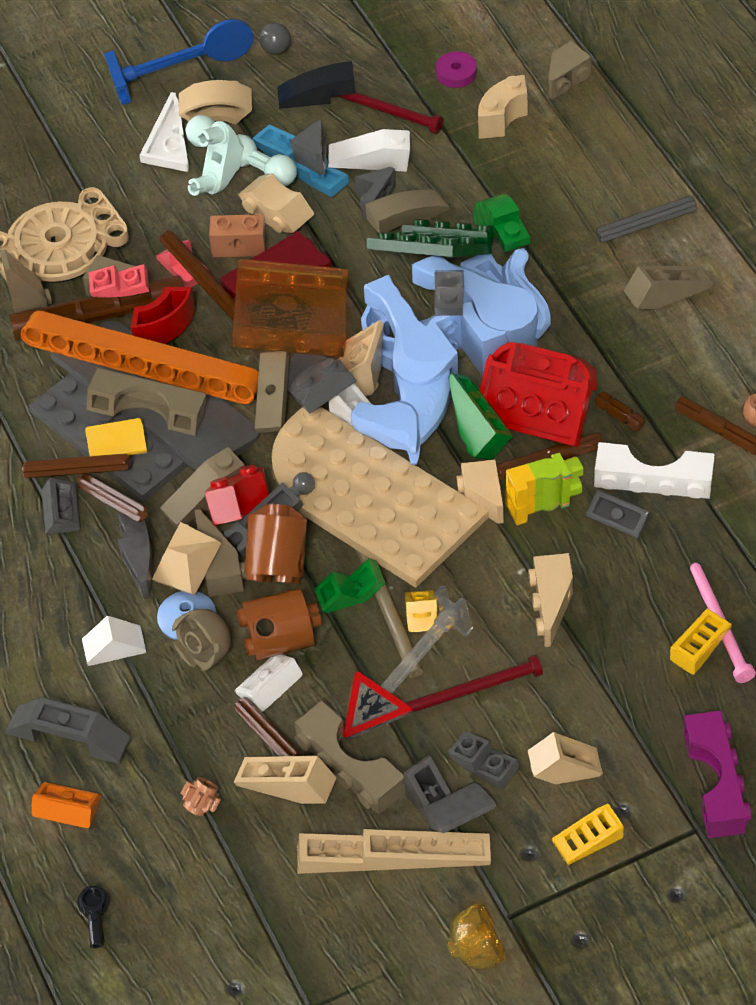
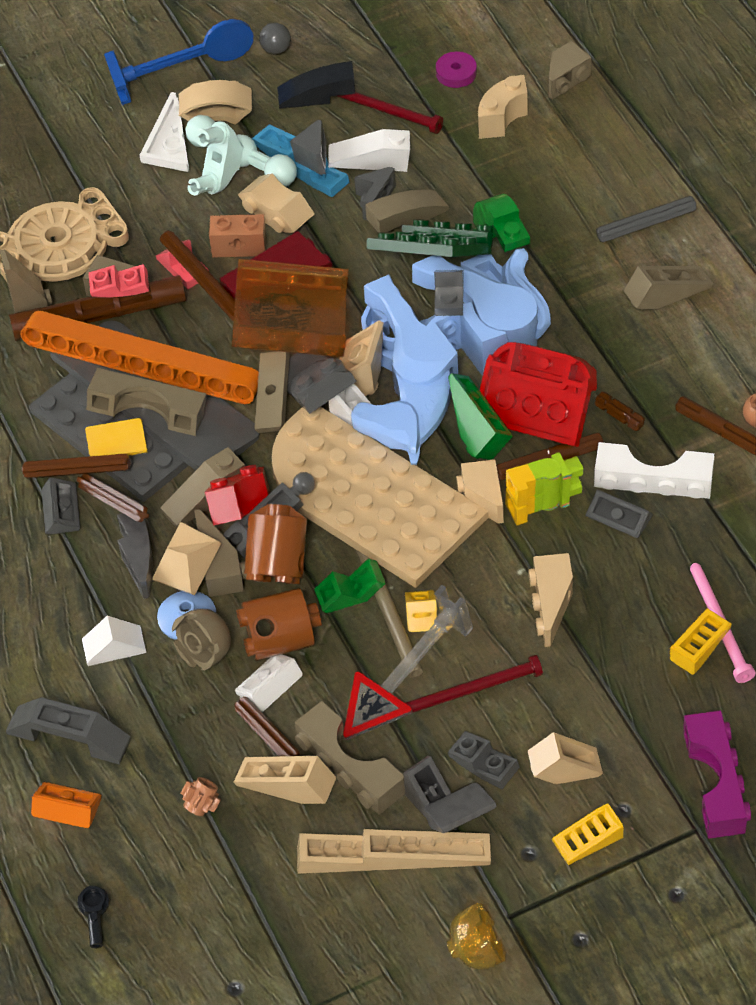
red brick [131,287,195,344] -> none

